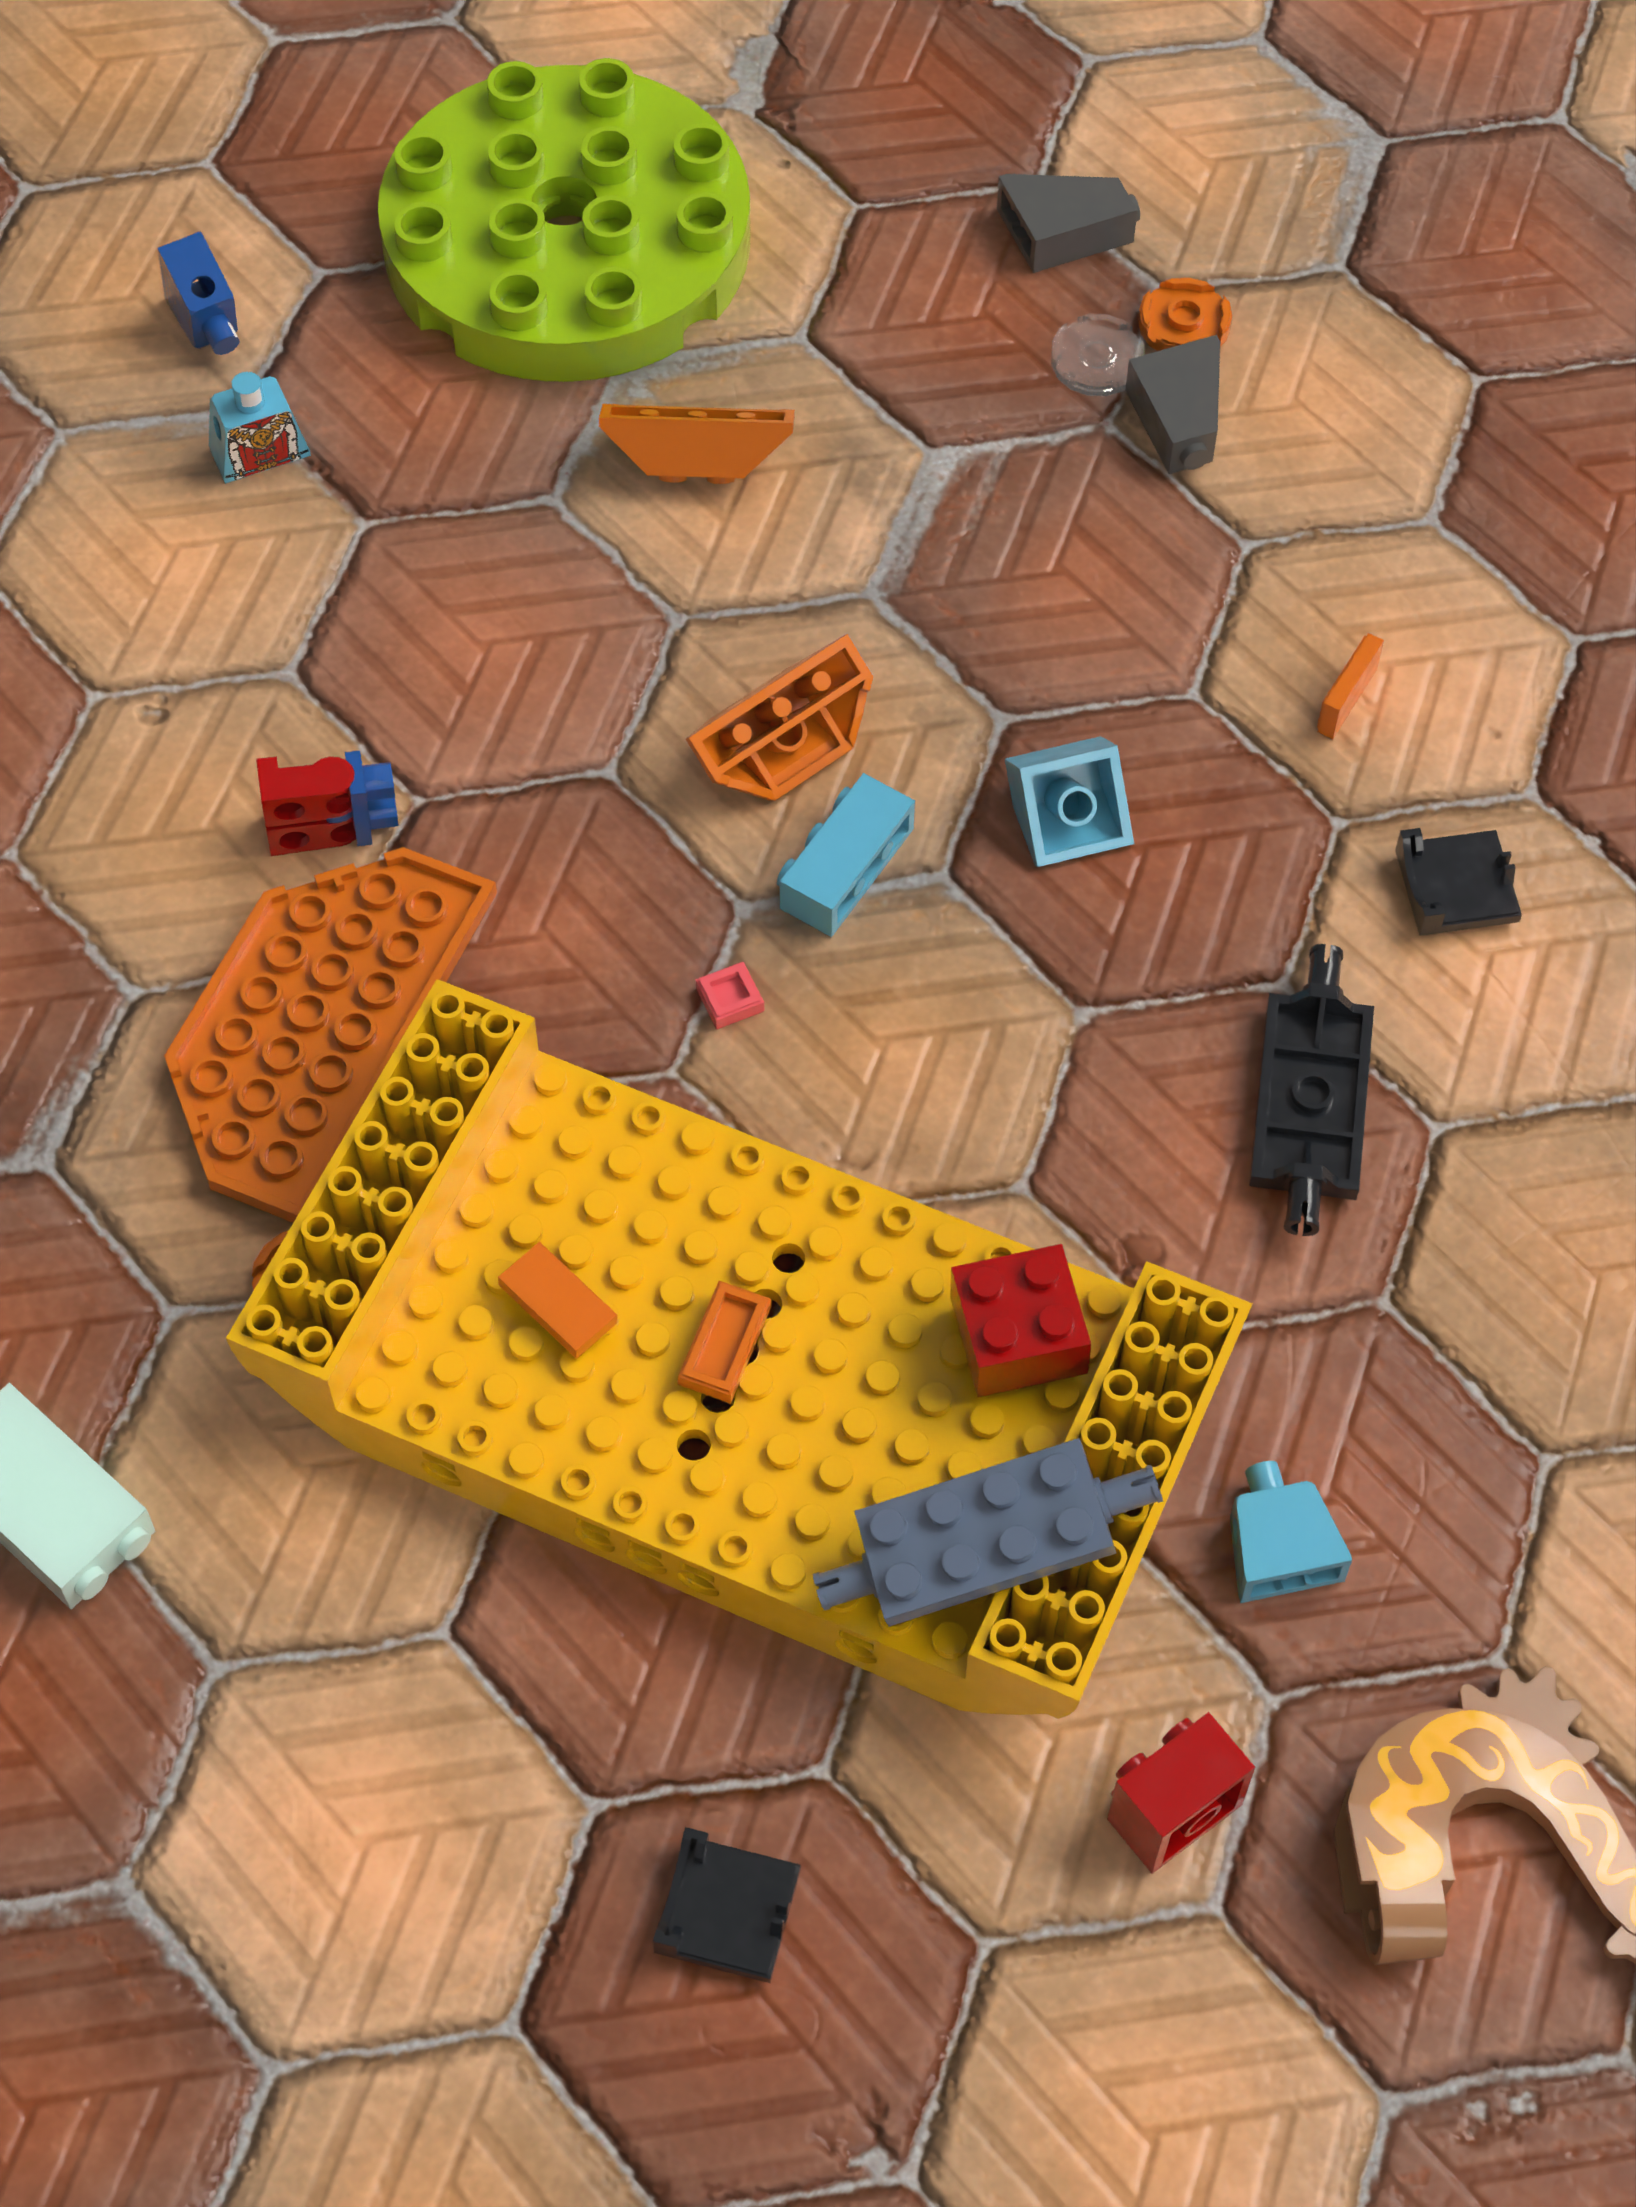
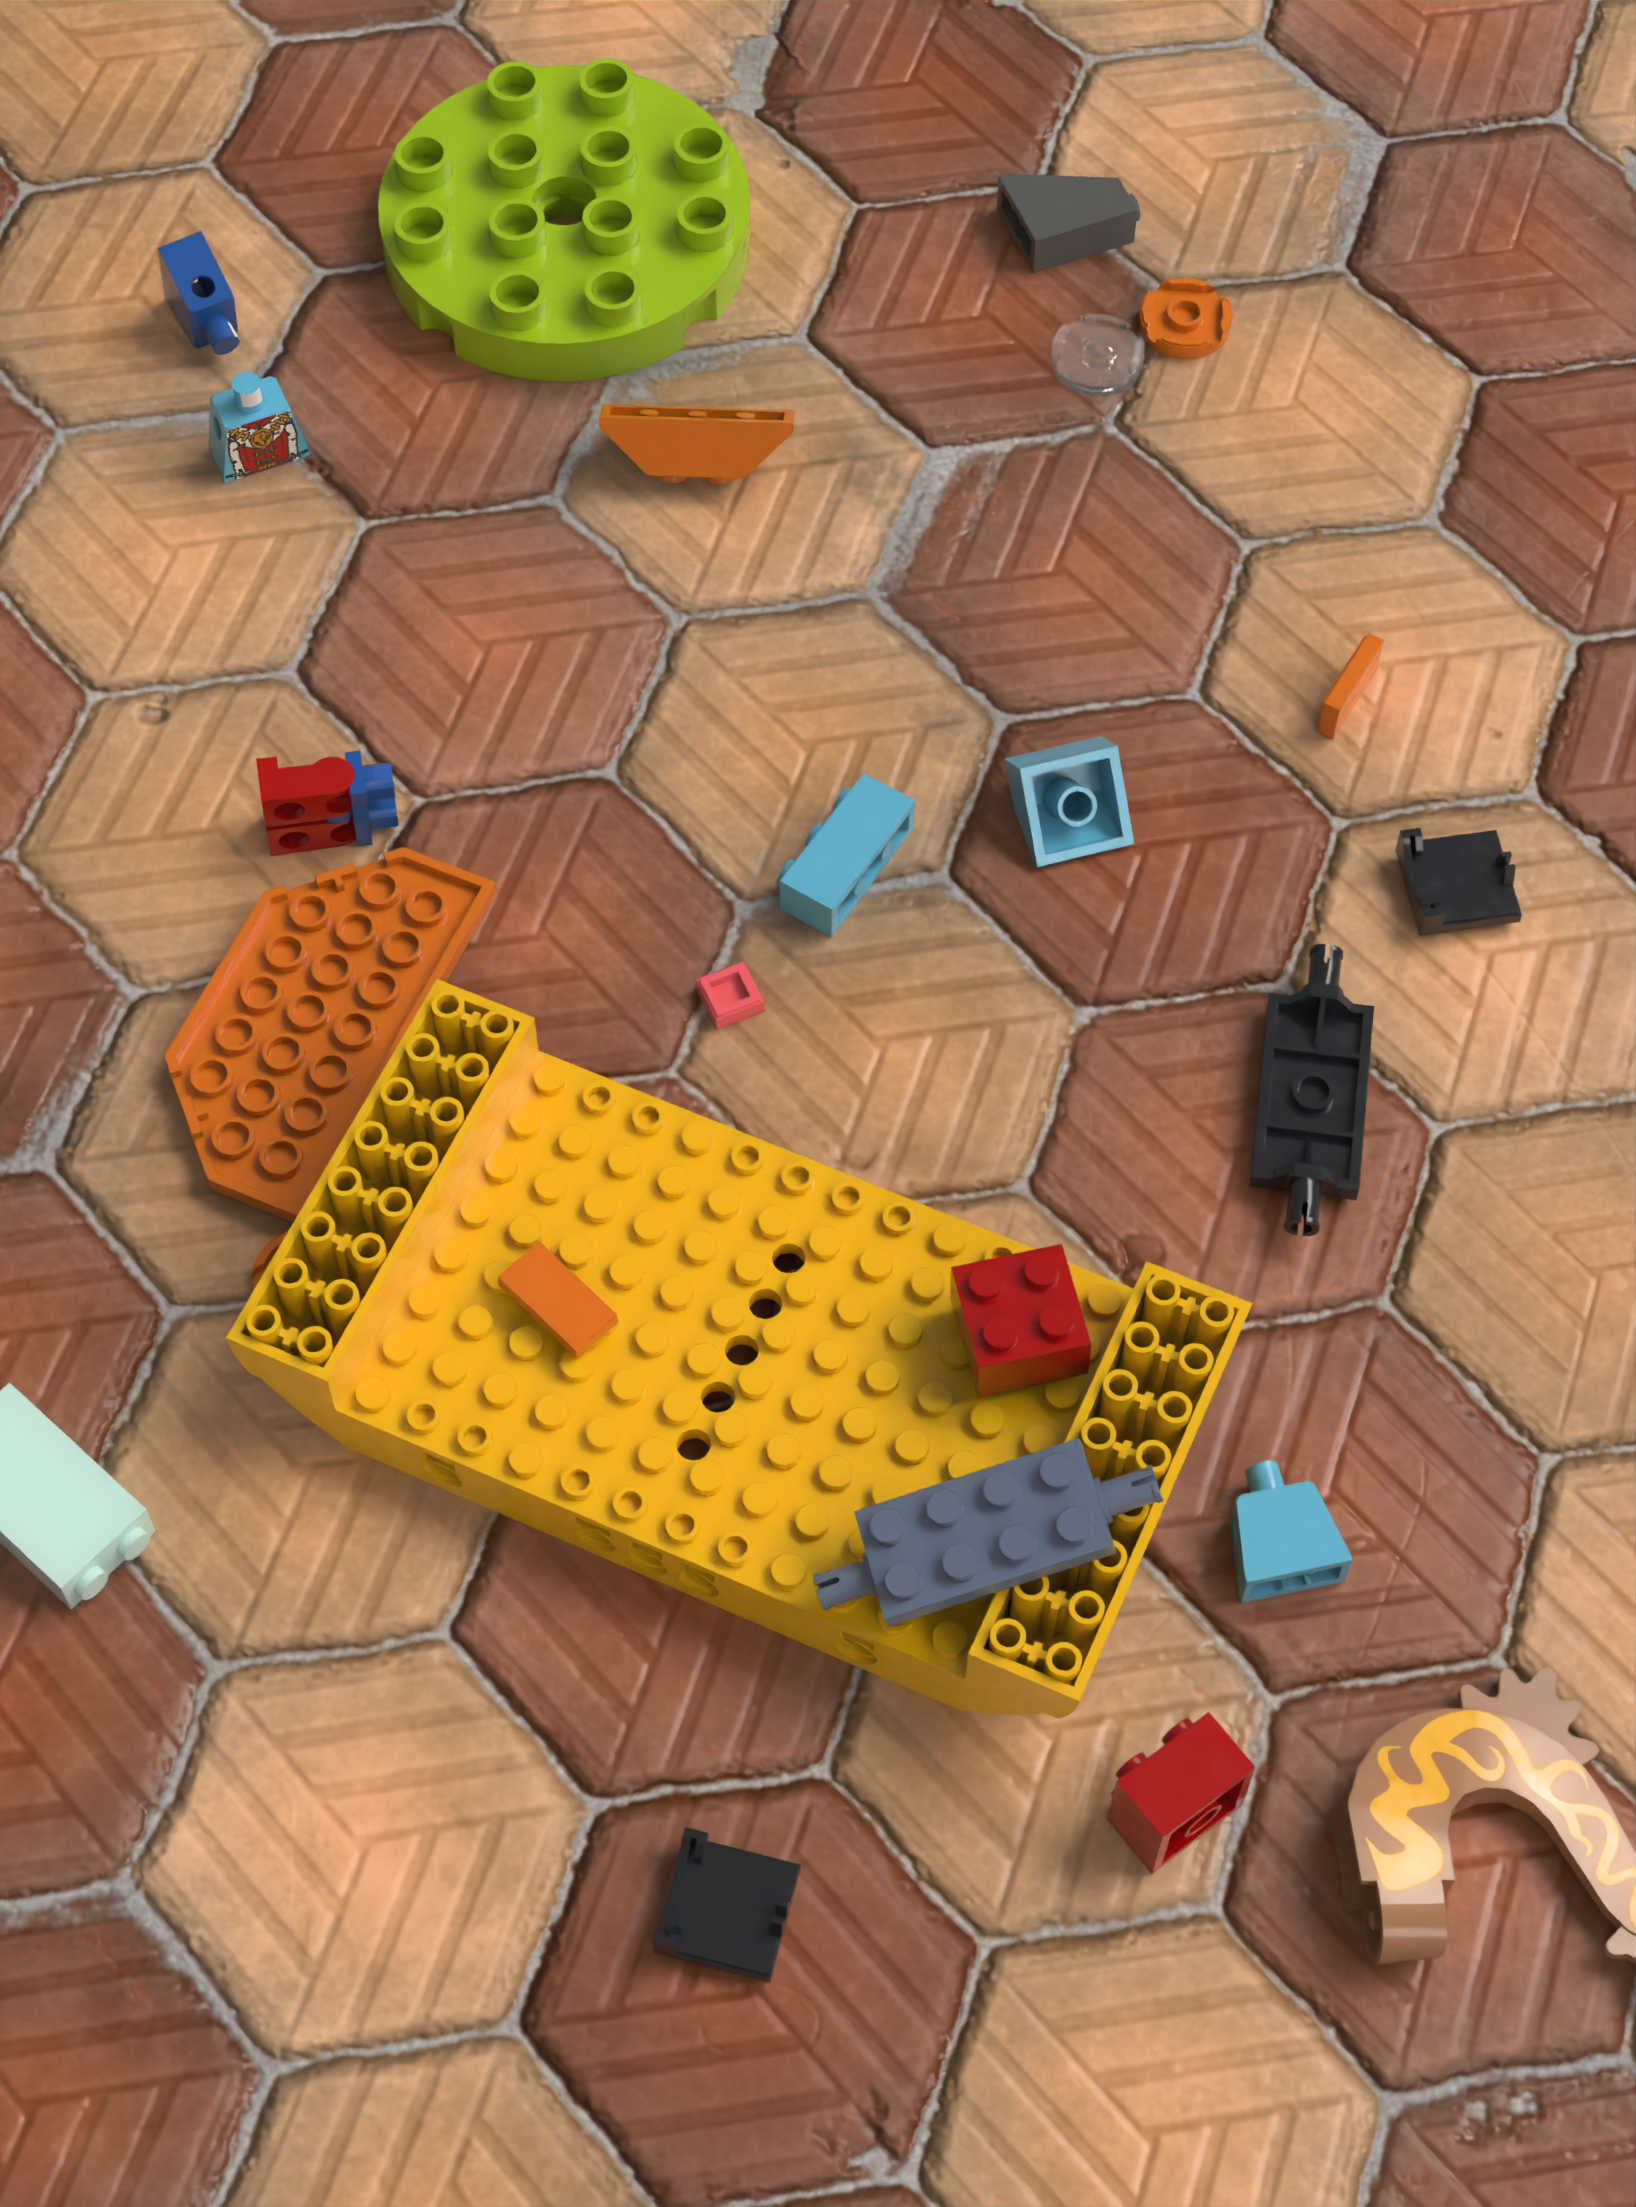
orange tile [678,1280,772,1404] -> none
orange wedge [686,634,874,802] -> none
dark grey slope [1125,335,1220,474] -> none

